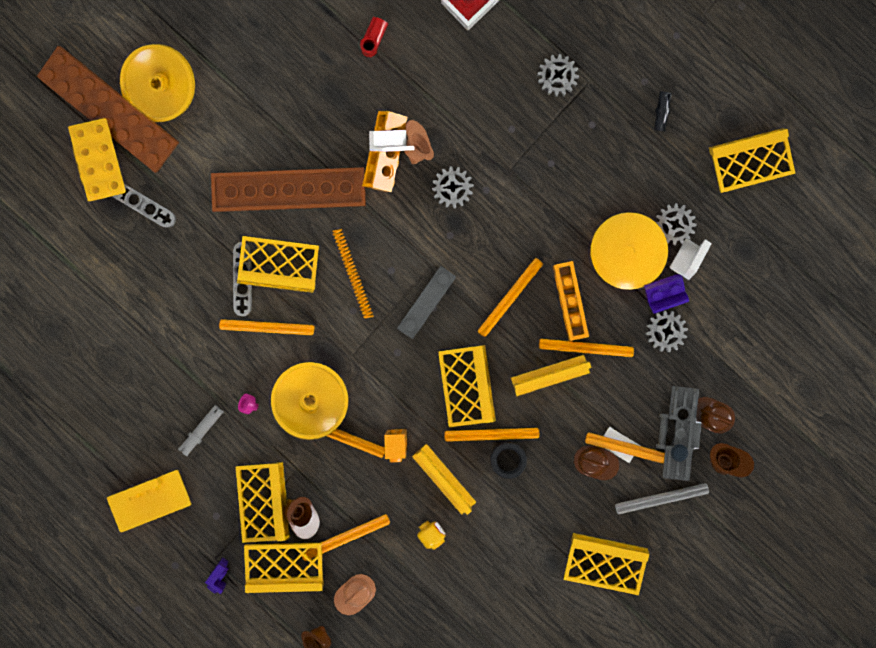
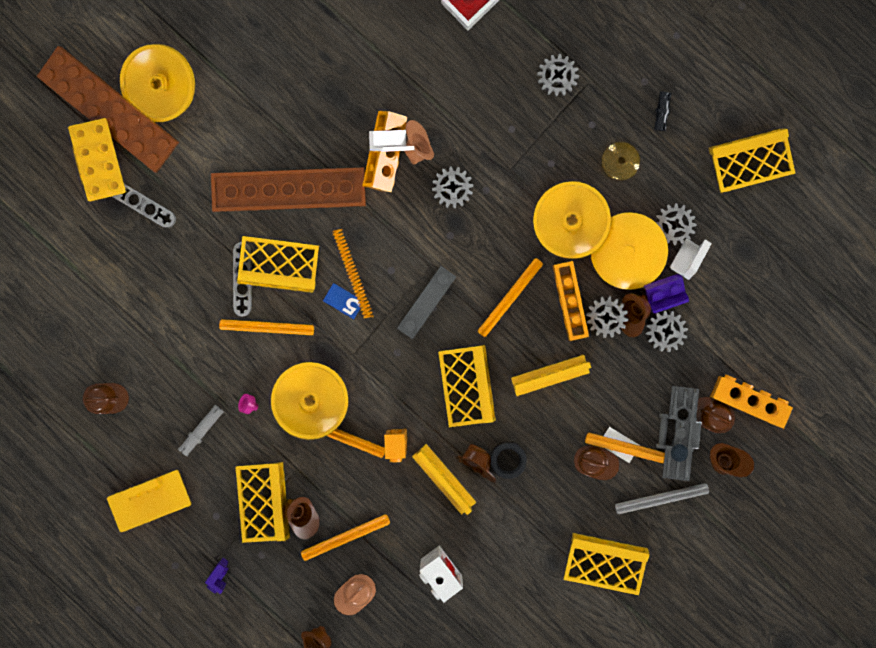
yellow fence [244,543,324,593] -> none
red piece [360,17,388,57] -> none
yellow head [417,521,446,550] -> none
light orange axle [444,428,539,442] -> none
light orange axle [539,339,634,357] -> none
none -> reddish brown piece [83,383,129,414]
none -> blue sticker [323,283,363,319]
none -> white brick [419,545,463,603]
none -> reddish brown piece [456,444,496,482]
none -> yellow dish [533,182,611,259]
none -> light grey gear [586,296,629,338]
none -> clear yellow dish [602,142,640,180]
none -> reddish brown piece [621,293,651,337]
none -> light orange brick [710,374,793,429]

